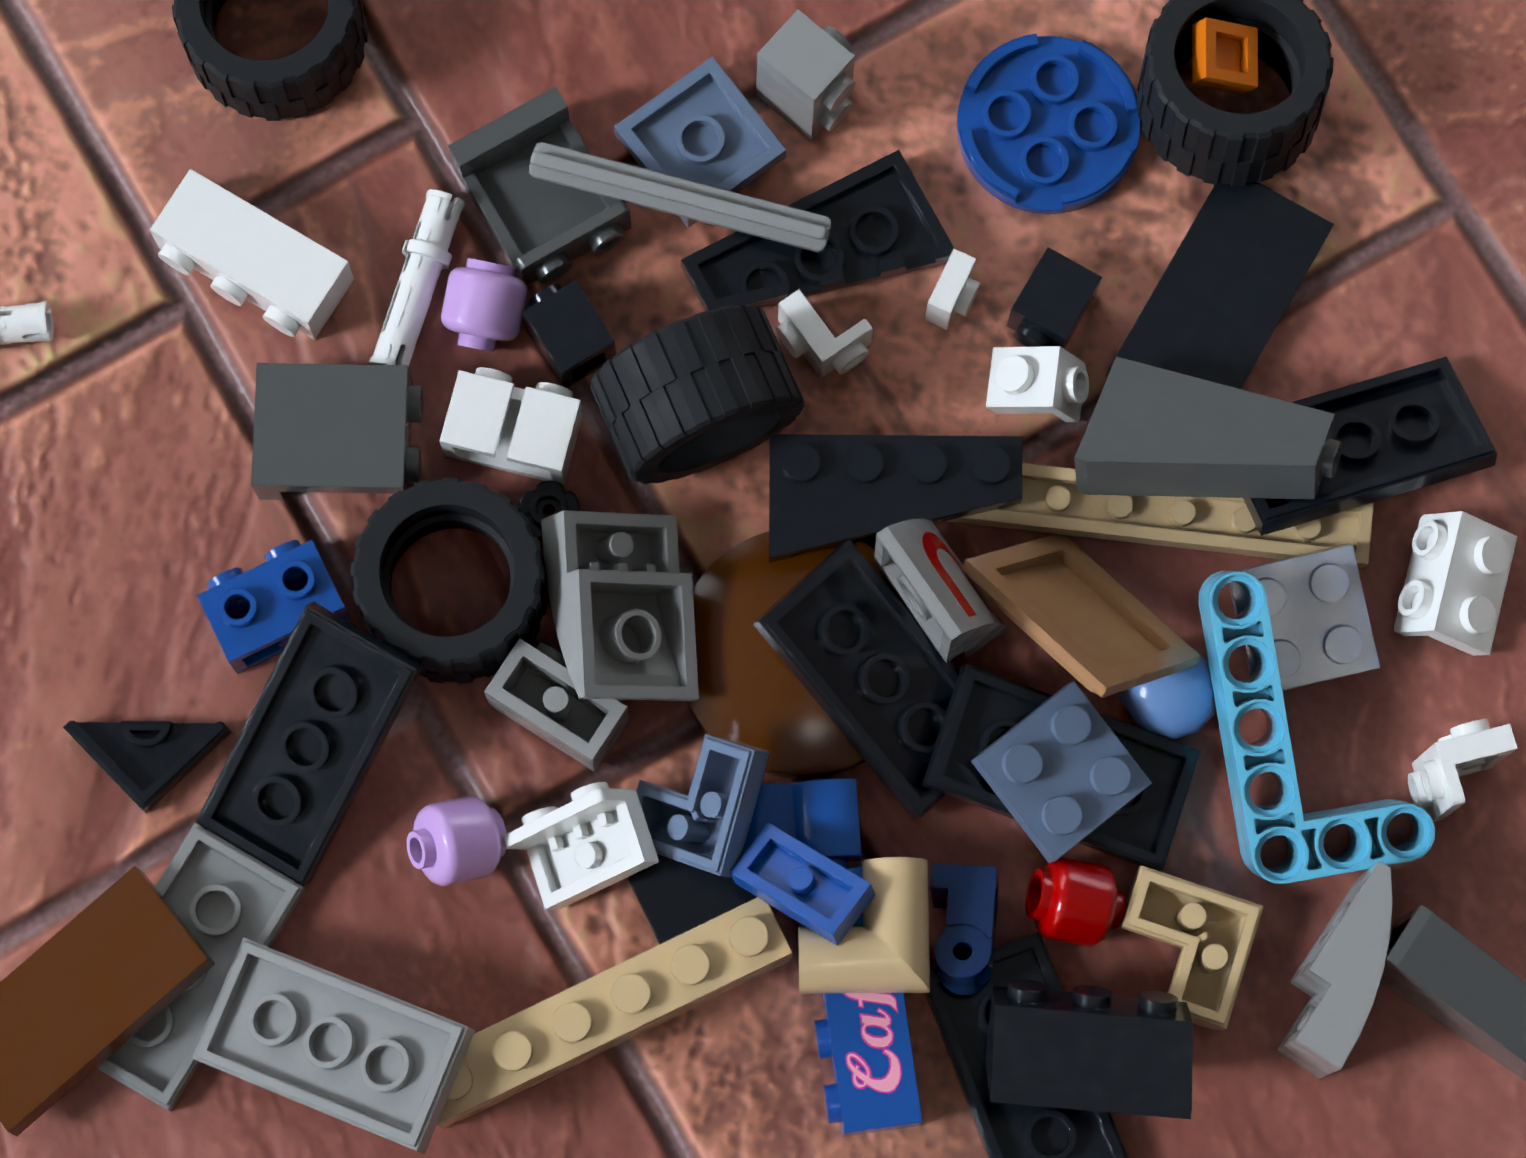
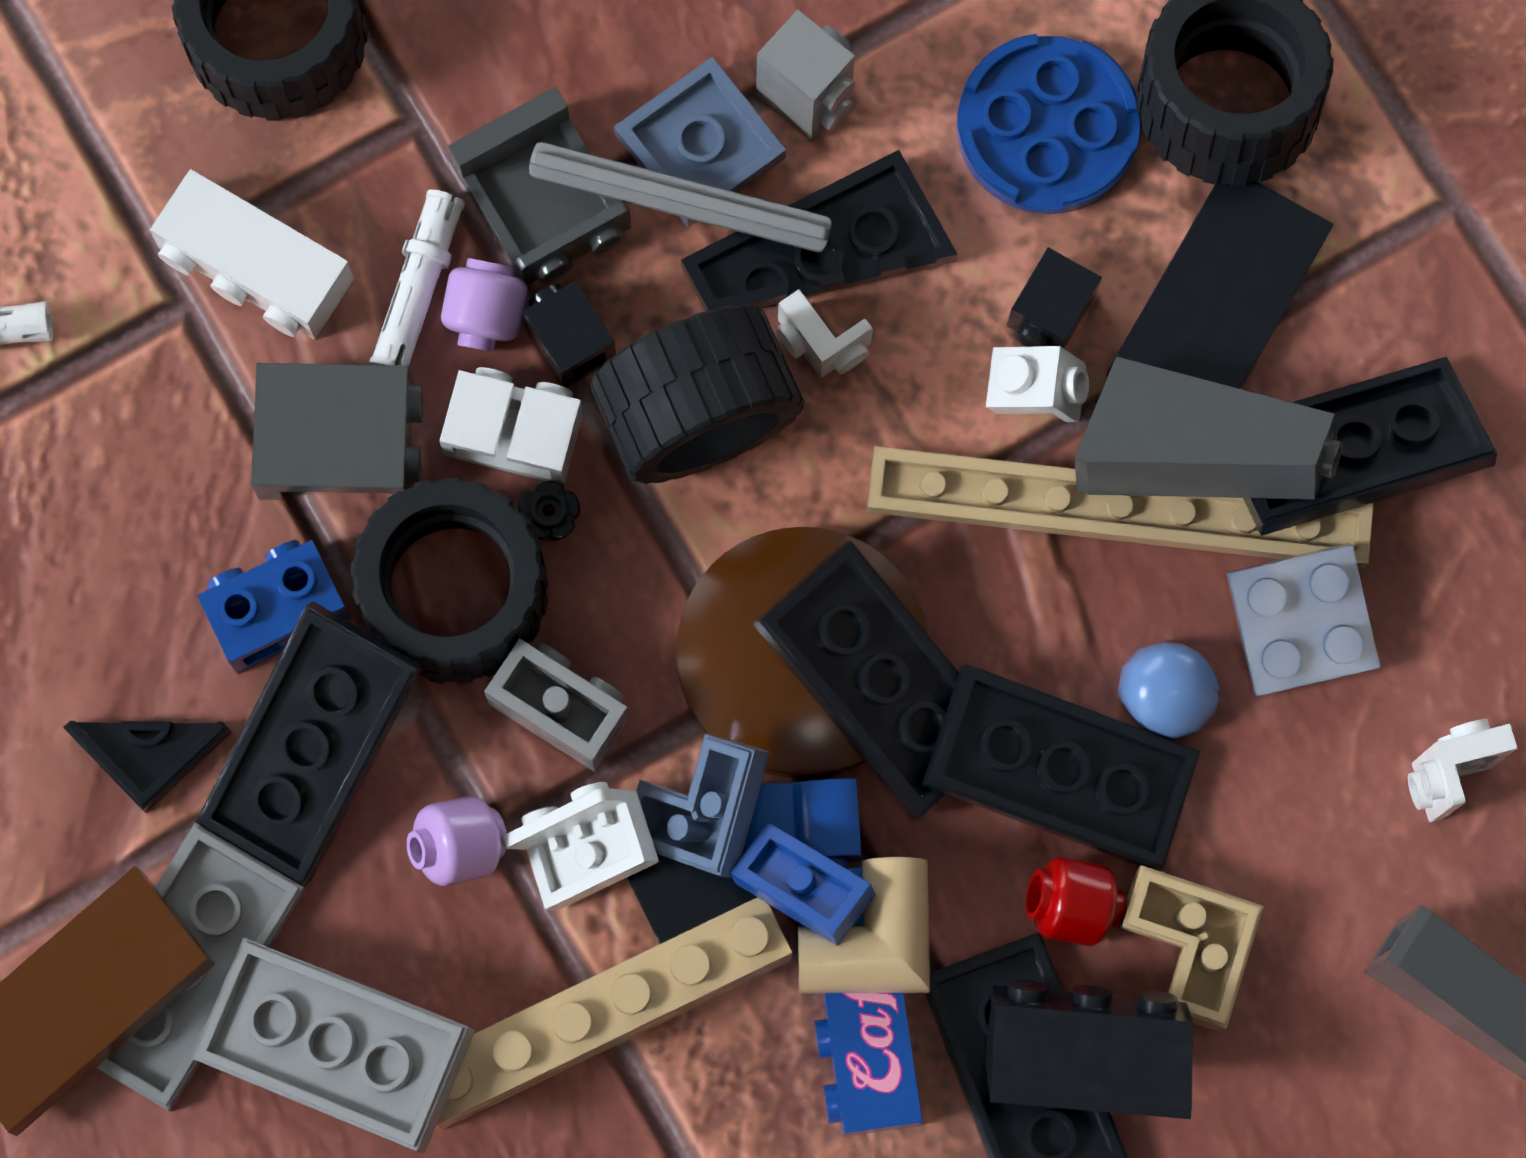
light grey slope [541,510,699,701] -> none
black wing [769,434,1023,563] -> none
light grey slope [874,518,1006,663] -> none
white plate [925,249,981,330] -> none
dark blue leg [930,863,999,995] -> none
medium nougat piece [961,534,1201,698] -> none
sand blue plate [971,681,1152,863] -> none
orange plate [1192,17,1258,94] -> none
medium azure beam [1199,571,1435,884] -> none
light grey slope [1277,861,1392,1079] -> none
white bracket [1394,511,1518,656] -> none

